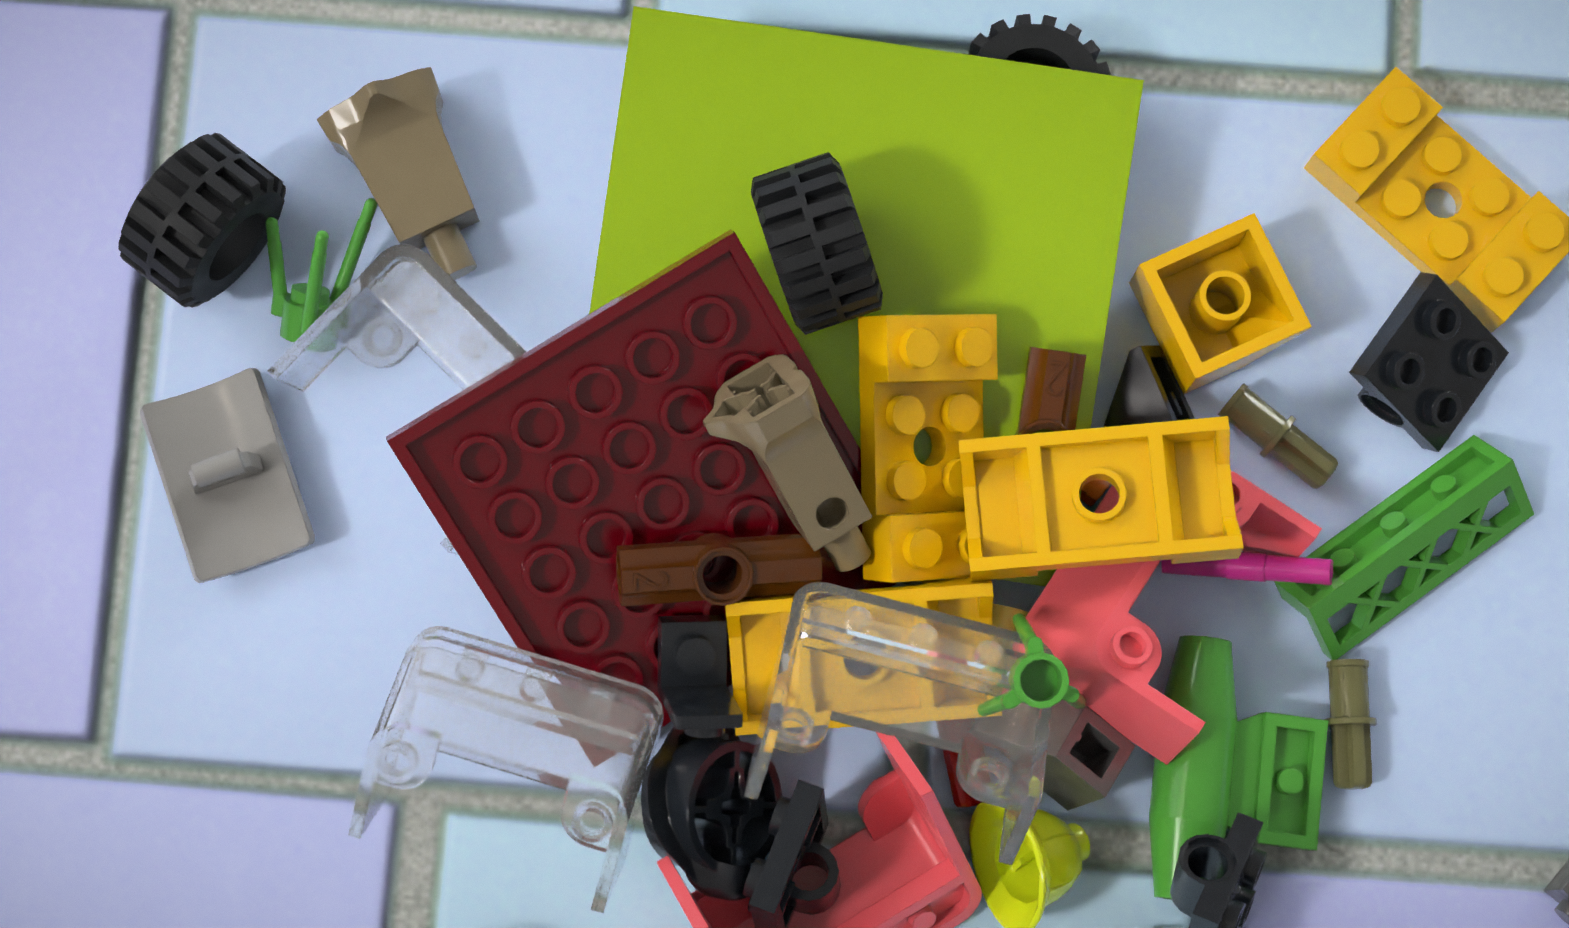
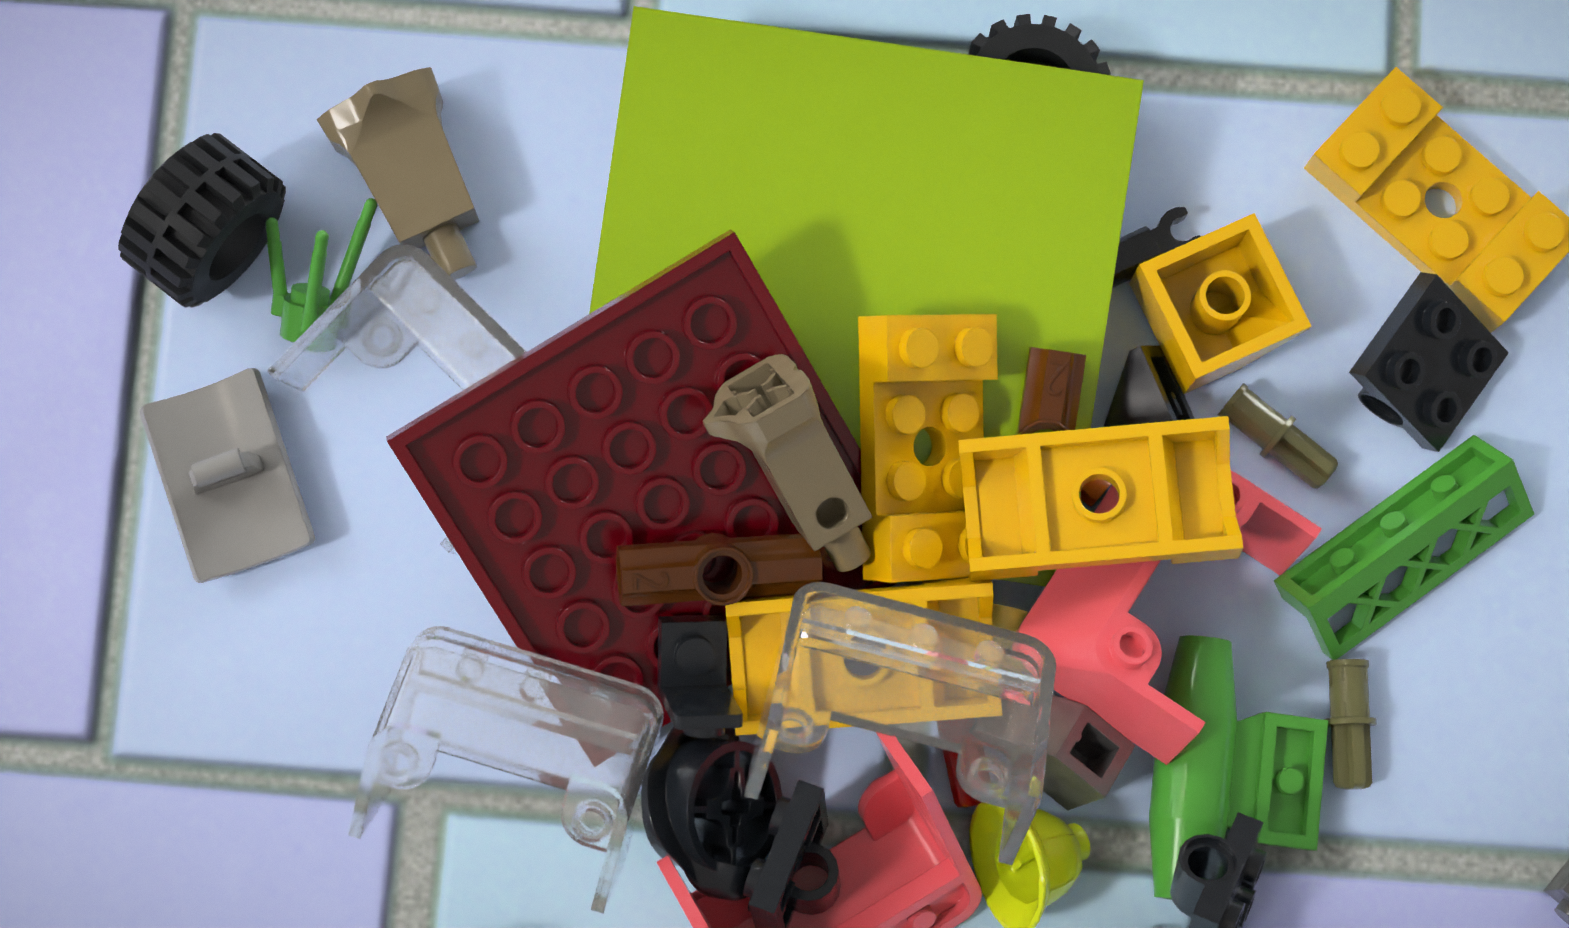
black tyre [751,152,883,335] -> none
bright green plant [977,613,1086,716] -> none
dark pink piece [1161,552,1333,585] -> none
none -> black bar [1112,207,1201,288]

